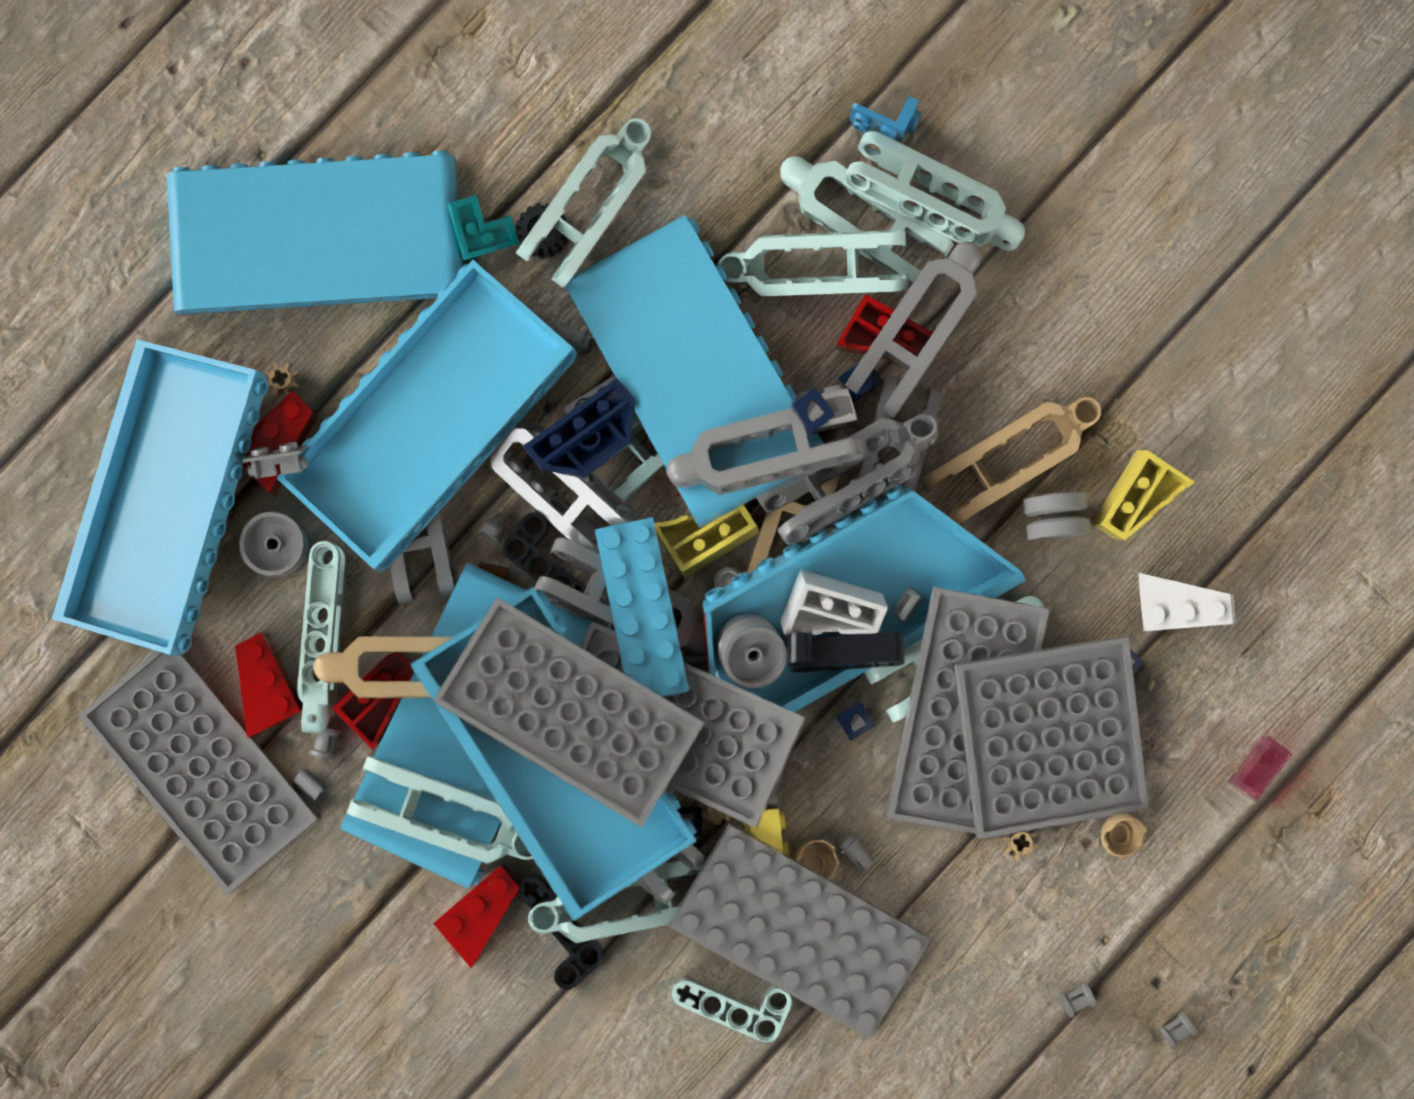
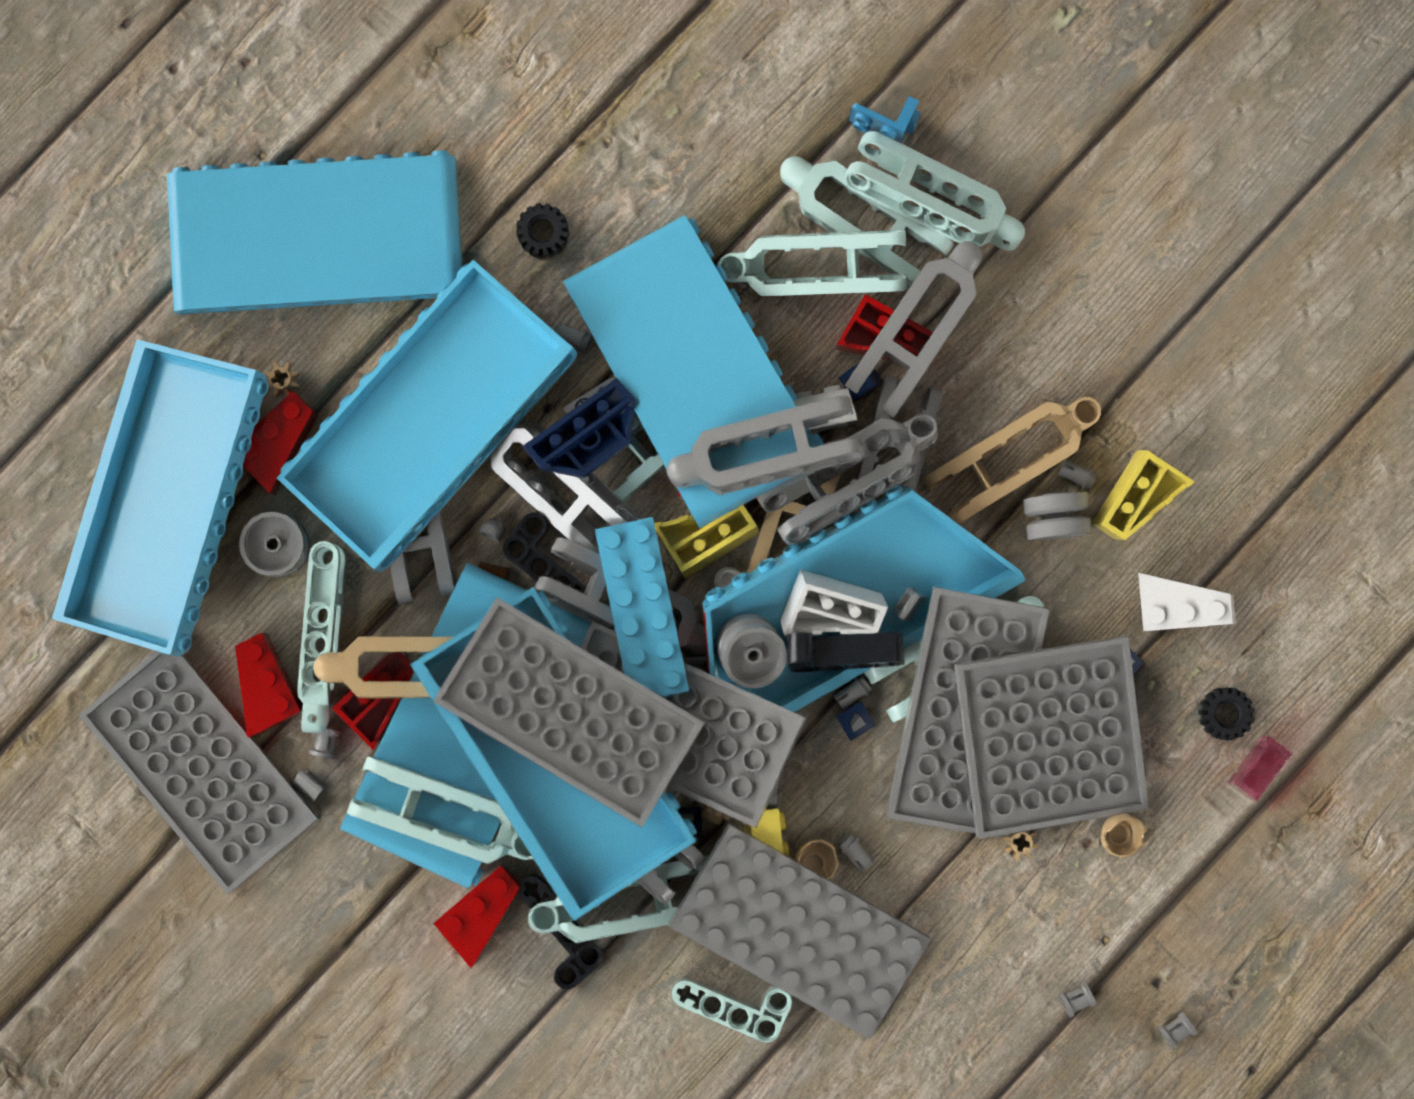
light grey hinge [243,442,308,479] -> none
teal plate [447,195,519,260] -> none
light aqua piece [516,118,651,288] -> none
dark blue slope [791,387,835,434] -> none
none -> light grey pin [833,675,872,710]
none -> light grey pin [1058,459,1097,490]
none -> black tyre [1198,687,1255,740]

